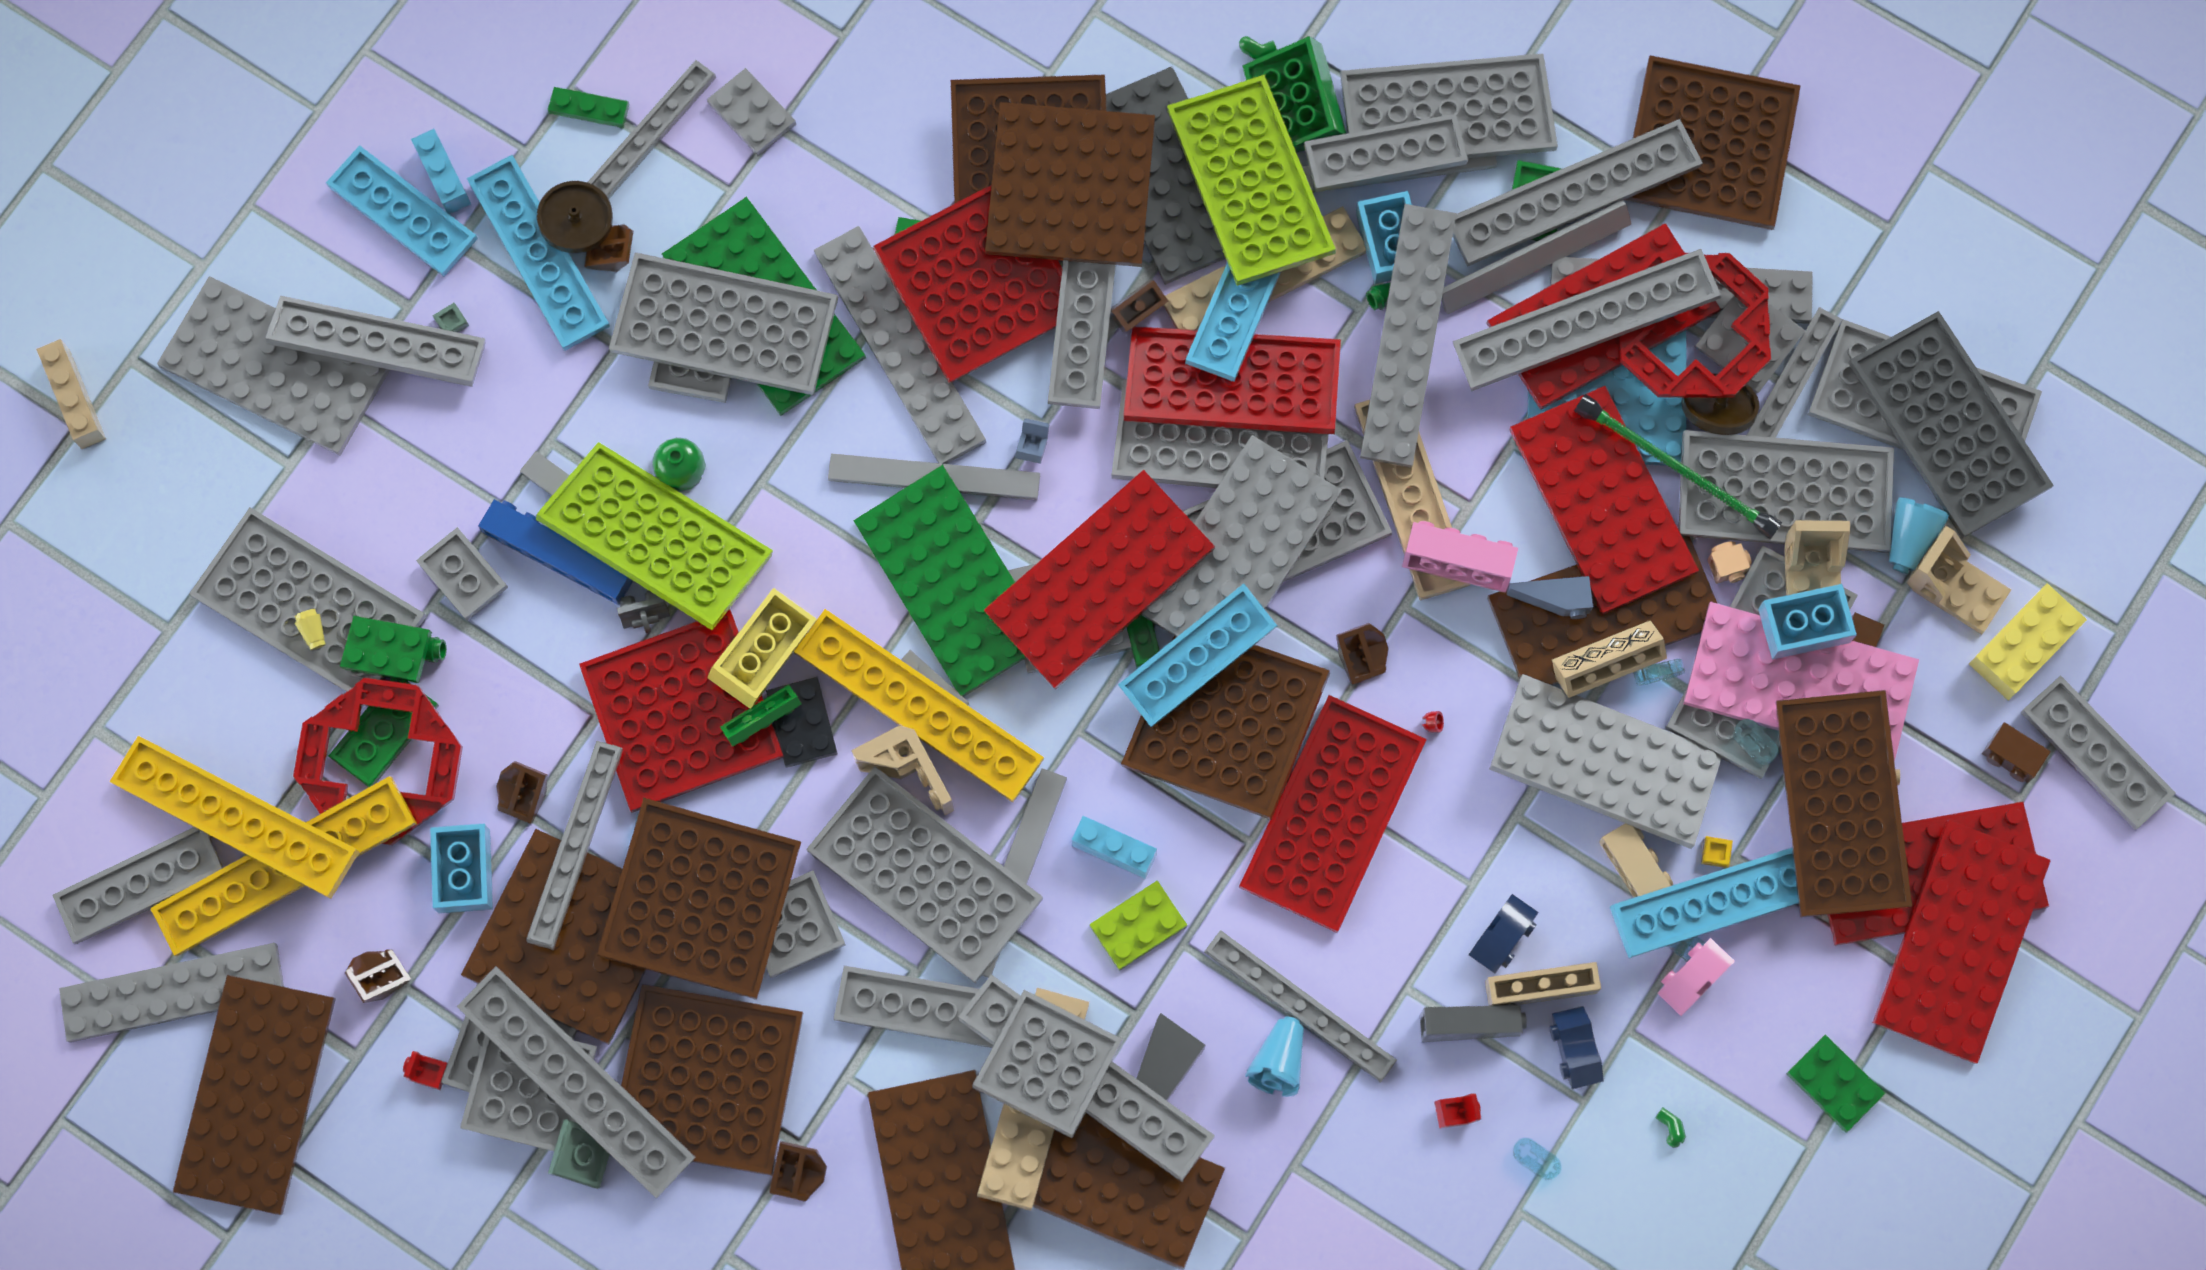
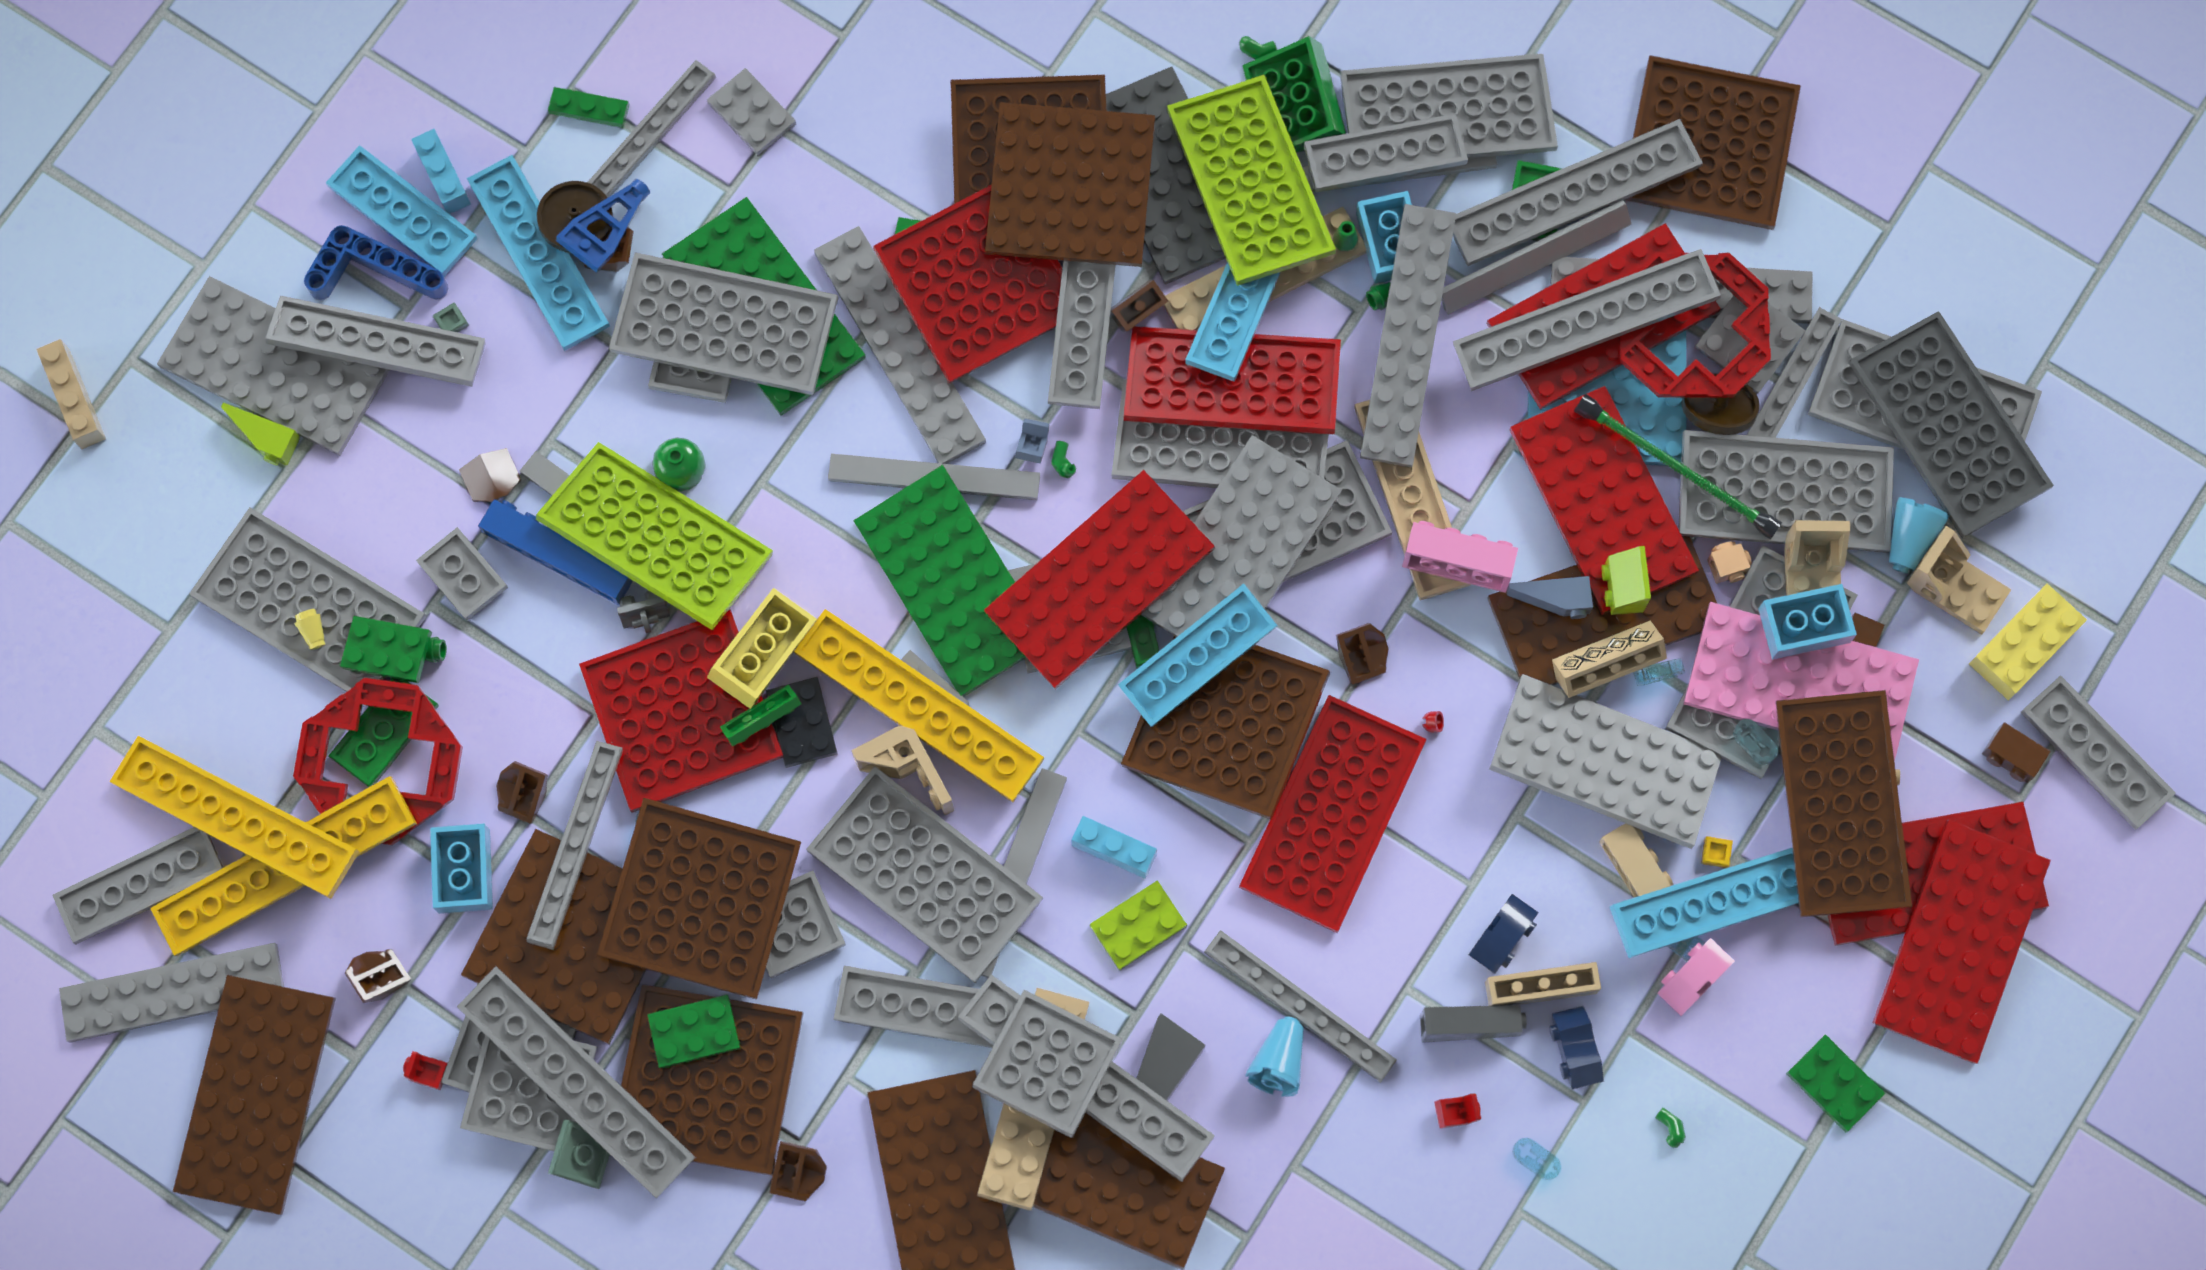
none -> lime slope [221,403,300,466]
none -> blue beam [304,225,448,300]
none -> slope [459,448,521,502]
none -> blue plate [556,179,650,273]
none -> green plate [647,994,741,1069]
none -> green arm [1051,441,1076,478]
none -> green cone [1332,221,1358,251]
none -> lime slope [1602,546,1651,615]

